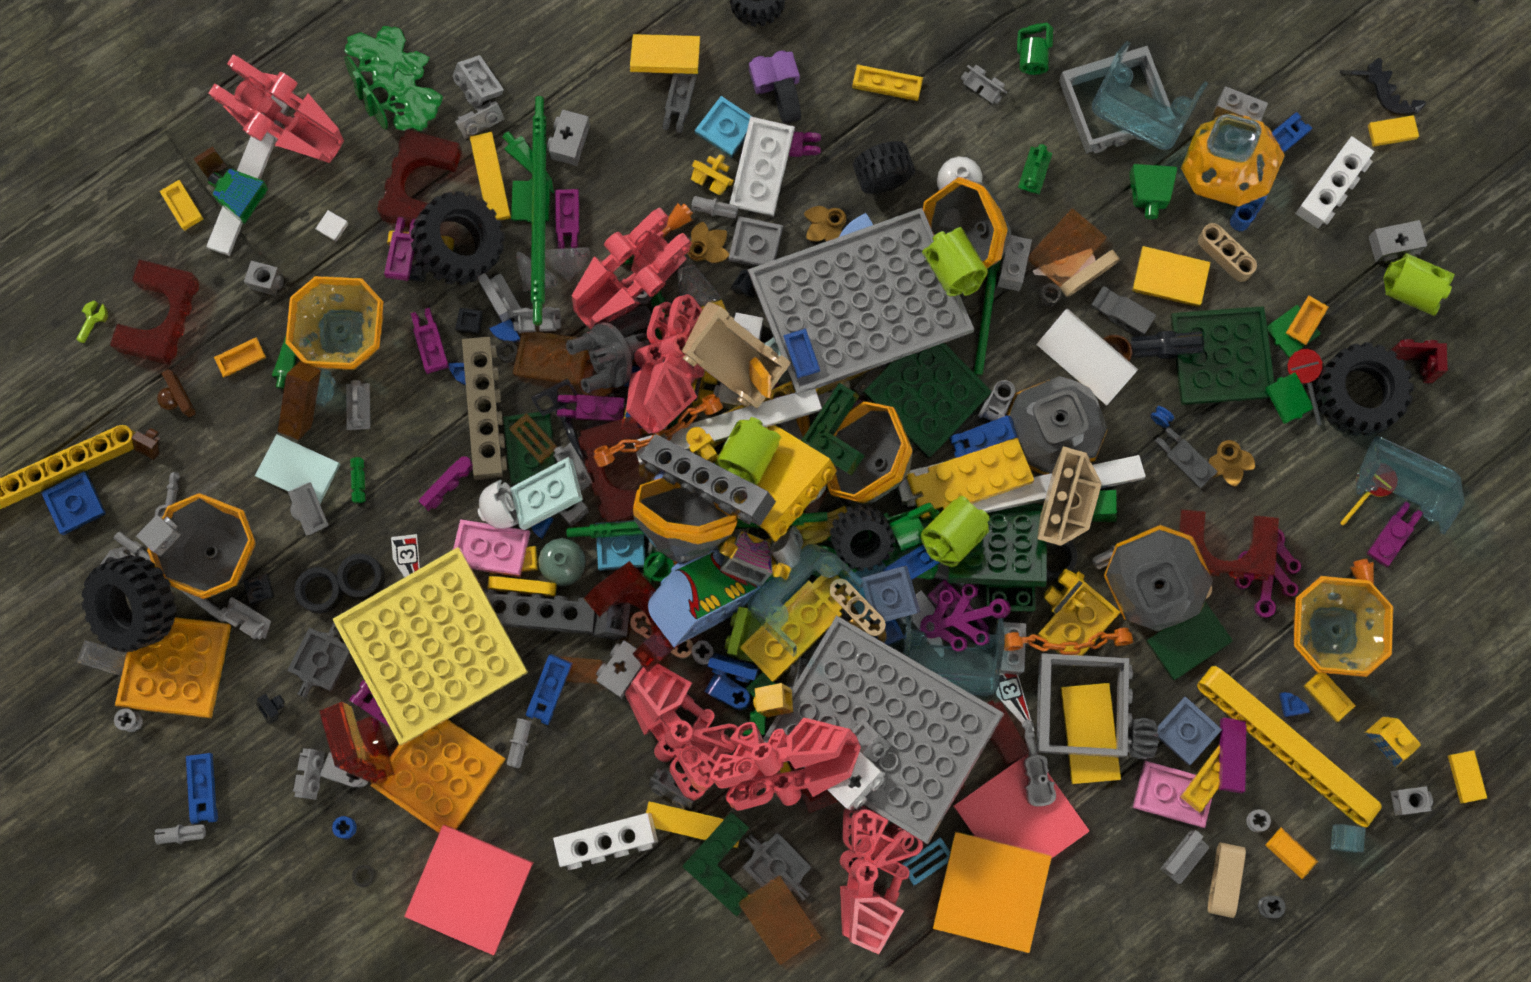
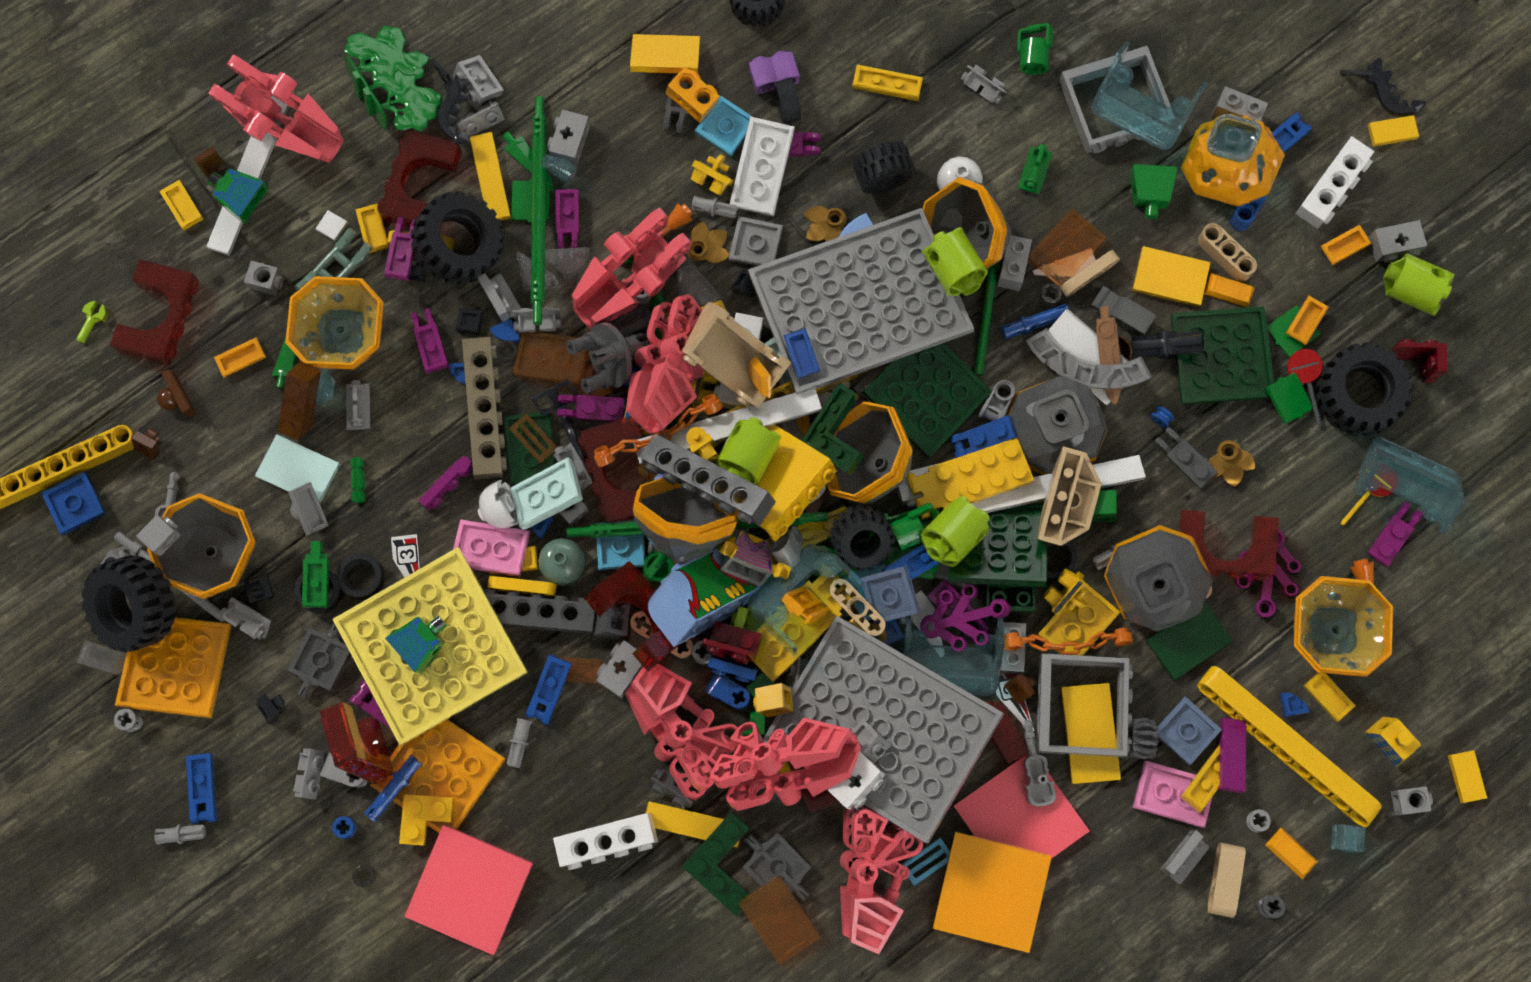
none -> sand green piece [295,228,373,303]
none -> green hinge [302,541,329,608]
none -> yellow tile [355,203,390,253]
none -> blue pin [364,755,423,822]
none -> torso [385,615,448,674]
none -> yellow plate [399,794,454,846]
none -> black piece [431,58,470,145]
none -> clear light blue cone [541,154,577,182]
none -> light orange brick [665,67,720,123]
none -> dark red bracket [703,621,763,665]
none -> light orange plate [781,586,830,624]
none -> blue pin [1000,304,1069,340]
none -> reddish brown tile [1004,673,1037,704]
none -> light grey tile [1025,328,1152,389]
none -> medium nougat piece [1096,306,1122,405]
none -> light orange tile [1204,273,1255,308]
none -> light orange tile [1320,225,1372,266]

